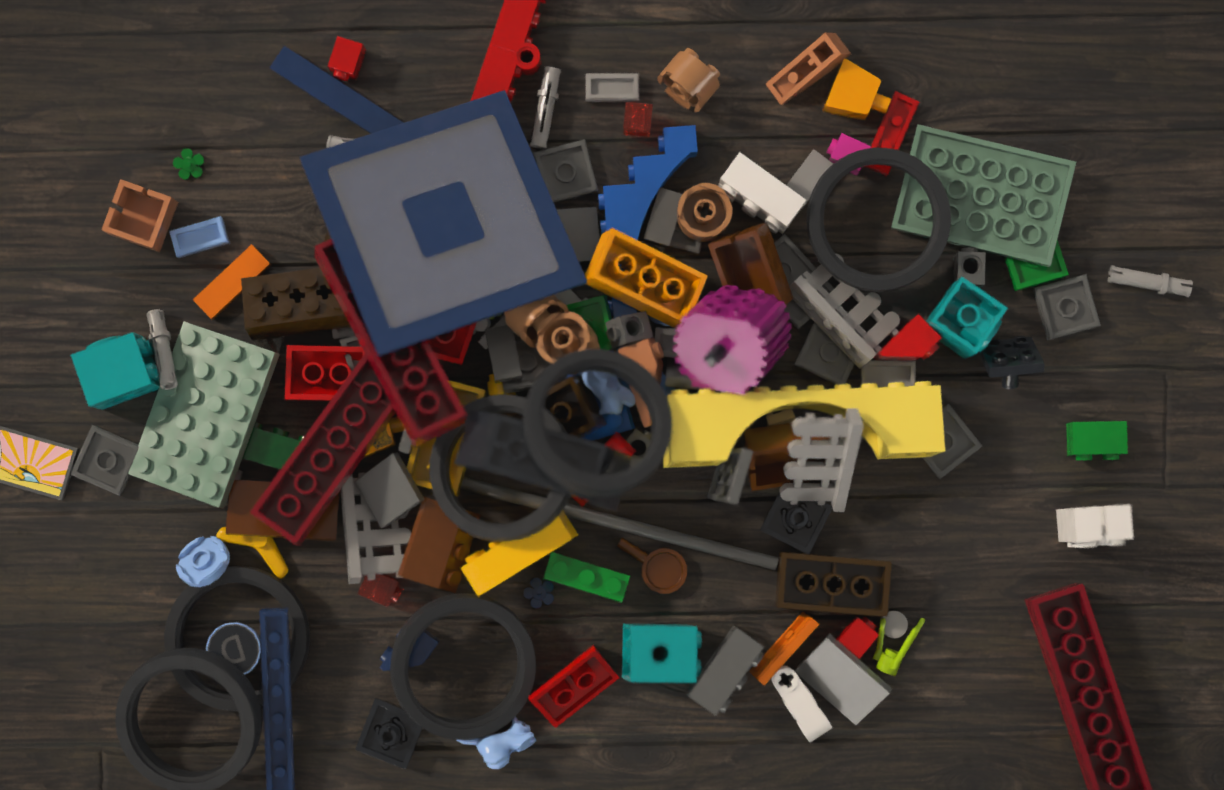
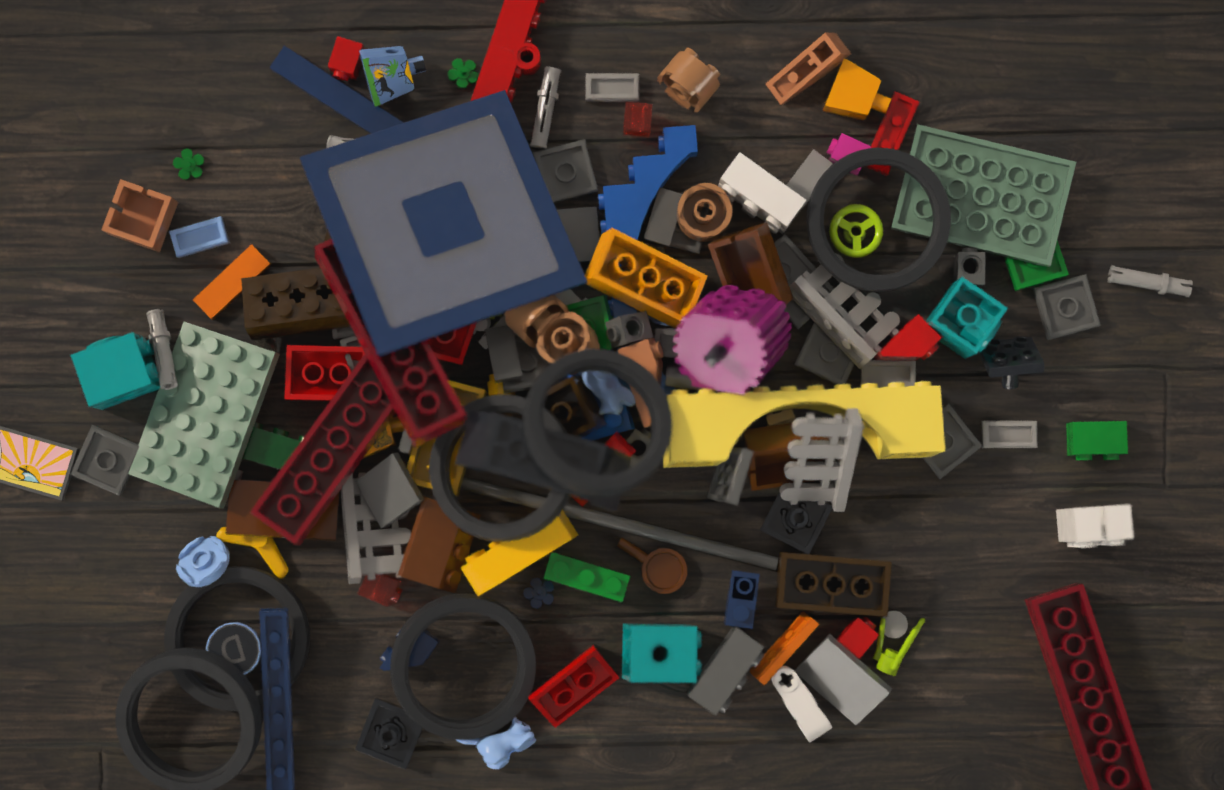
none -> medium blue torso [359,46,426,106]
none -> green plant [447,58,478,89]
none -> dark blue slope [723,570,760,629]
none -> lime piece [829,204,883,258]
none -> light grey tile [981,421,1038,448]

